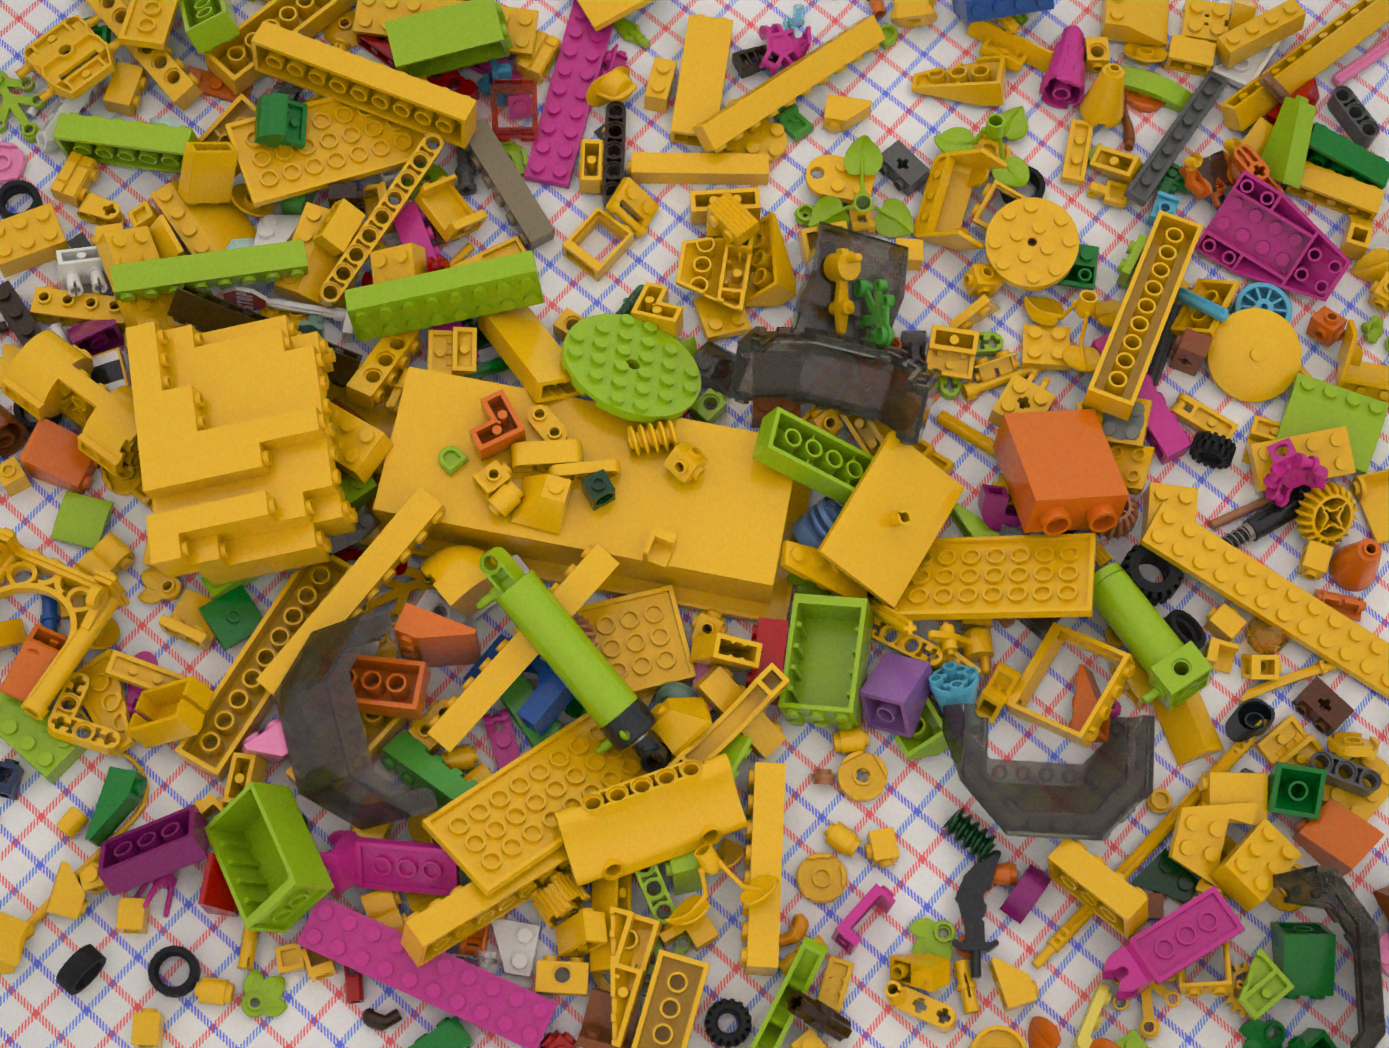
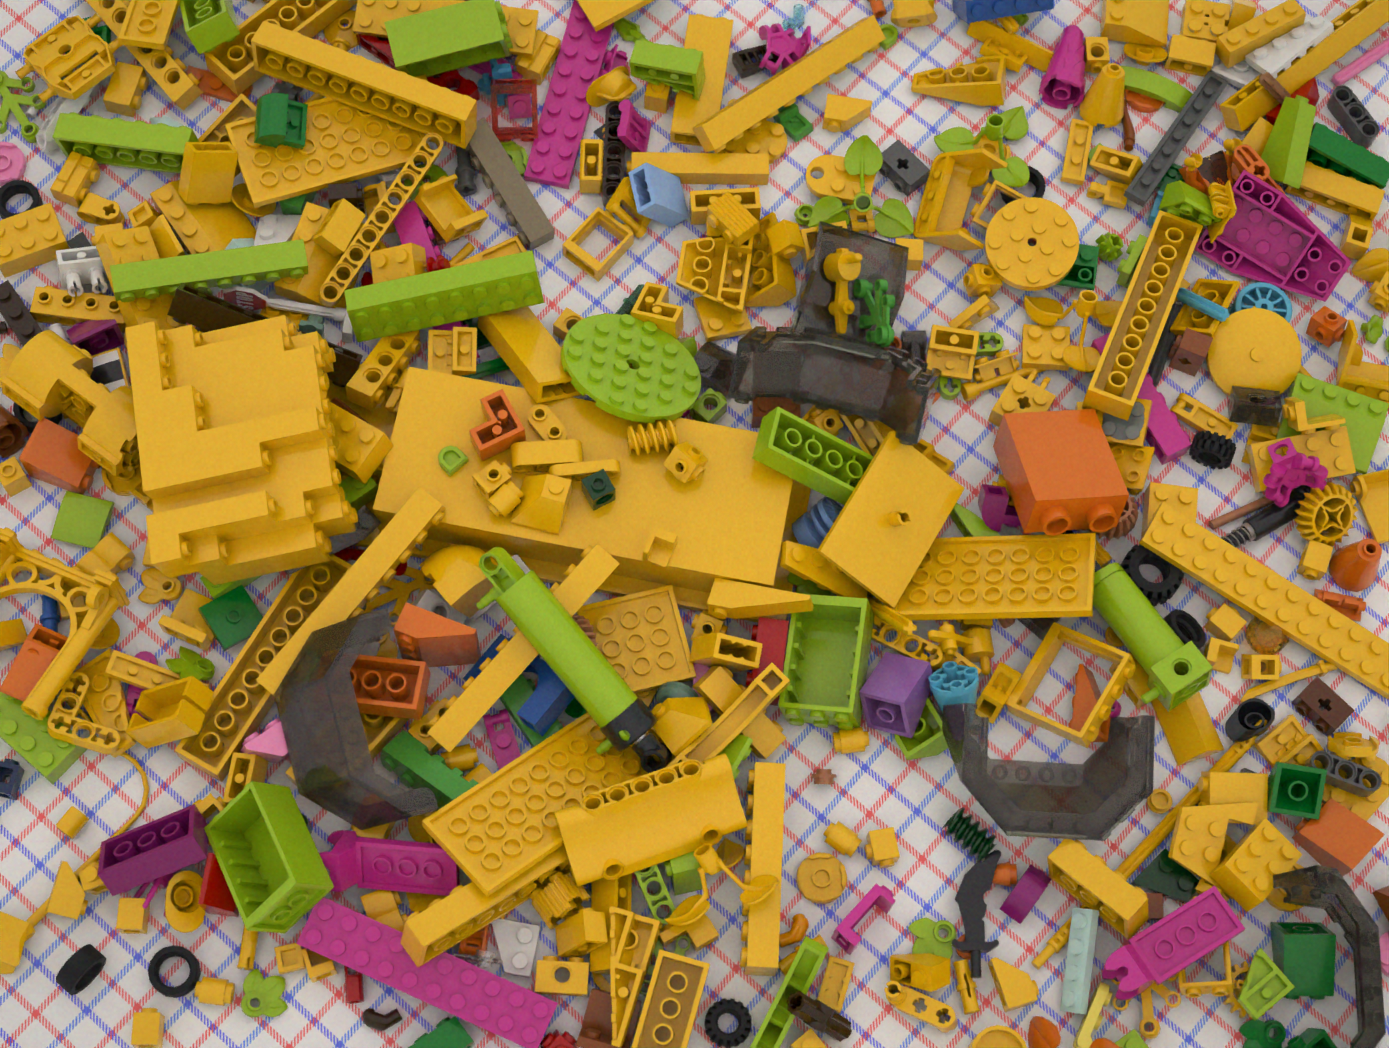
green slope [85,766,147,847] -> none
yellow plate [837,751,888,802] -> none
yellow axle [936,411,996,456] -> none
none -> lime plate [165,646,215,681]
none -> yellow piece [165,870,205,933]
none -> dark pink plate [617,99,651,152]
none -> light blue brick [628,163,689,227]
none -> lime wedge [629,40,705,101]
none -> yellow wedge [707,577,814,619]
none -> yellow brick [766,219,805,259]
none -> light aqua plate [1060,907,1099,1015]
none -> lime gear [1095,232,1124,262]
none -> lime slope [1158,180,1222,226]
none -> yellow hinge [1207,180,1237,243]
none -> clear smoke brick [1227,386,1282,427]
none -> white wing [1245,15,1334,79]
none -> yellow bracket [1282,397,1346,434]

